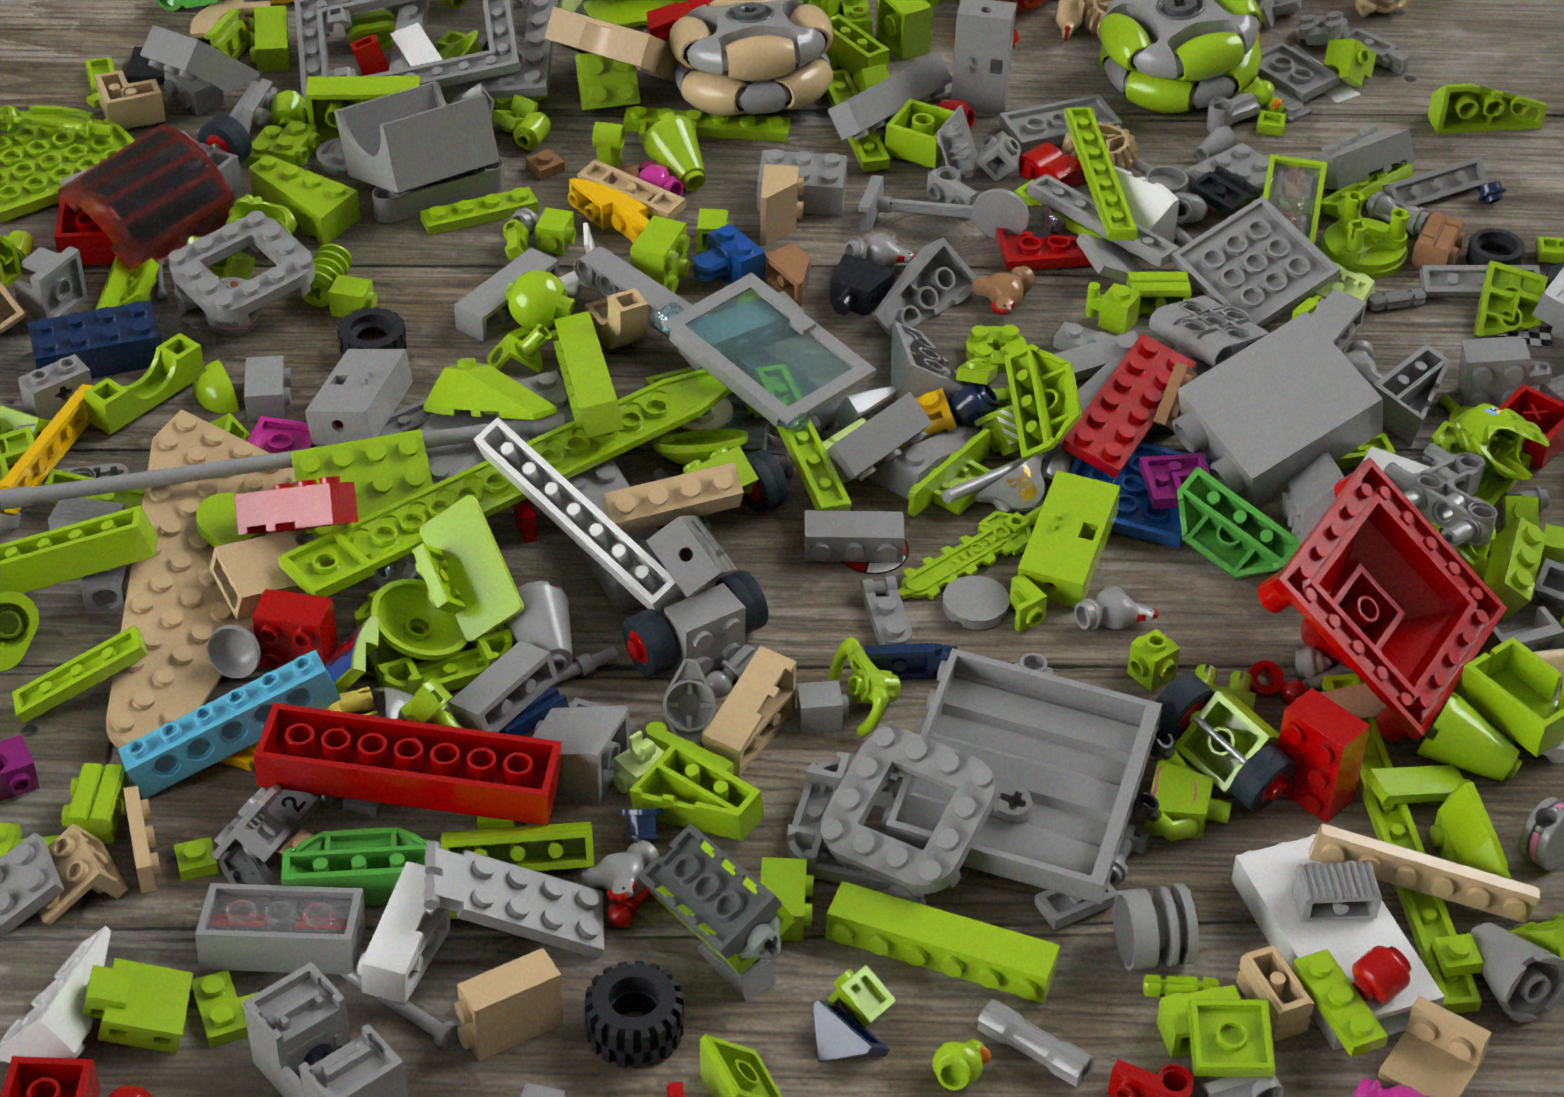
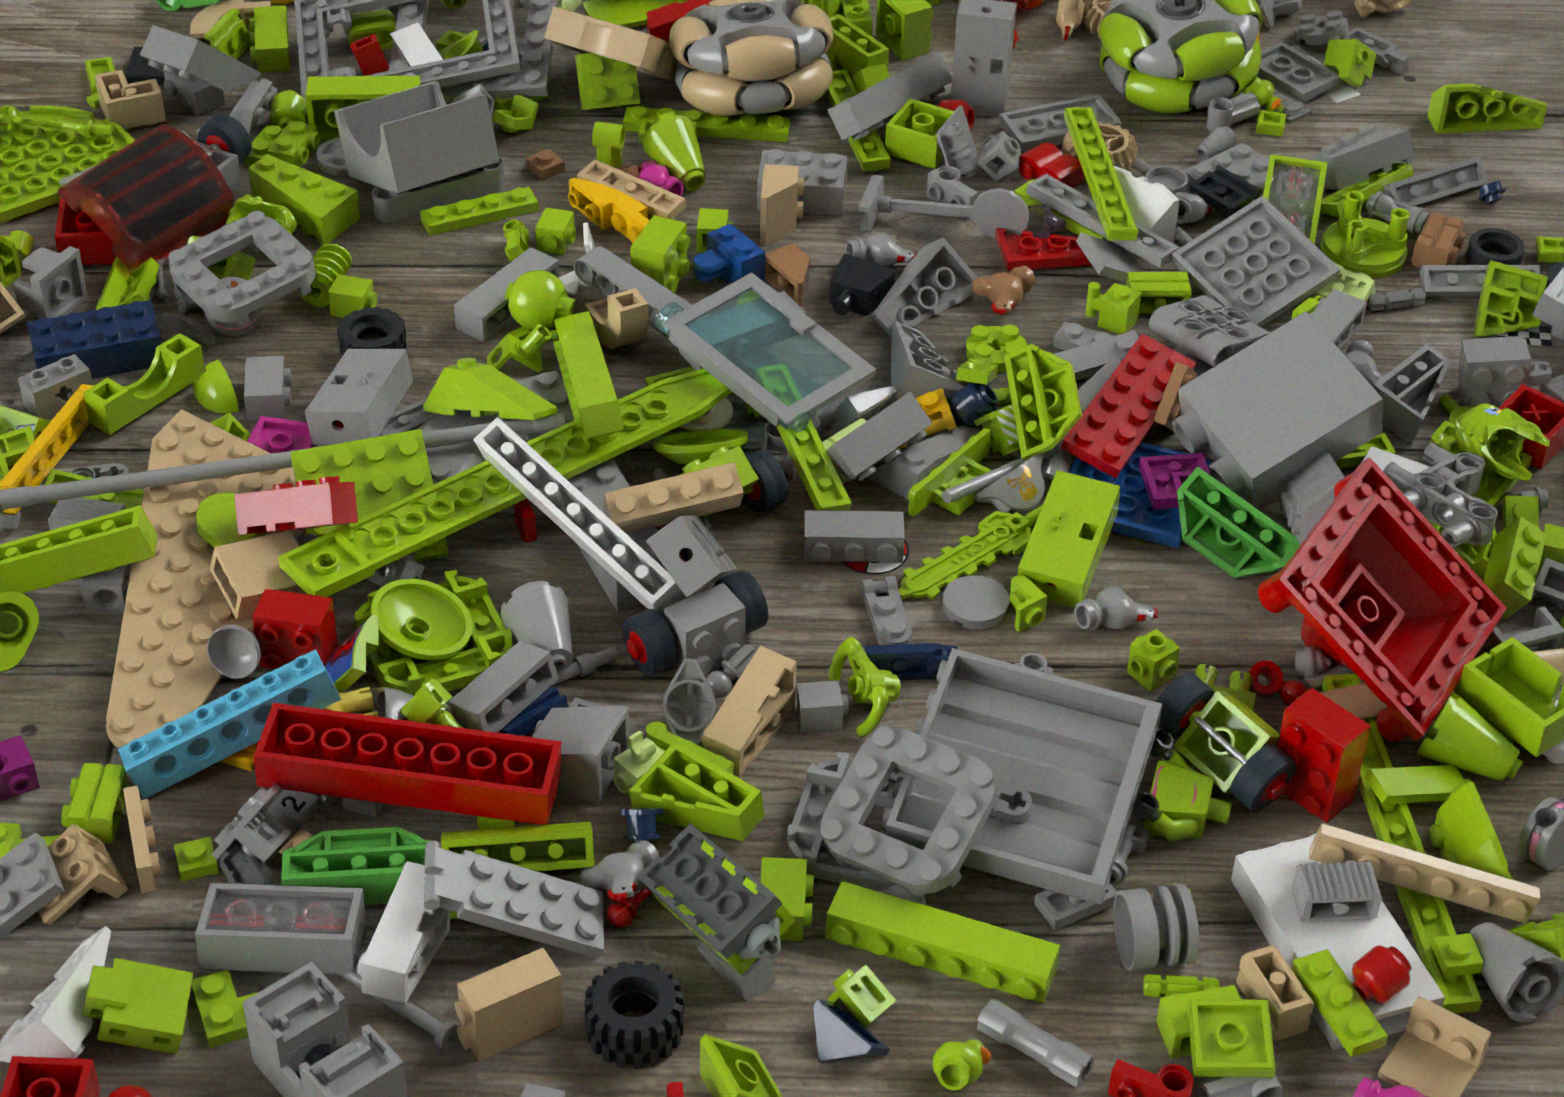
lime plate [12,625,148,723] -> none
lime bracket [412,495,524,642] -> none
light grey plate [511,207,538,234] -> none
lime brick [513,112,551,151] -> none

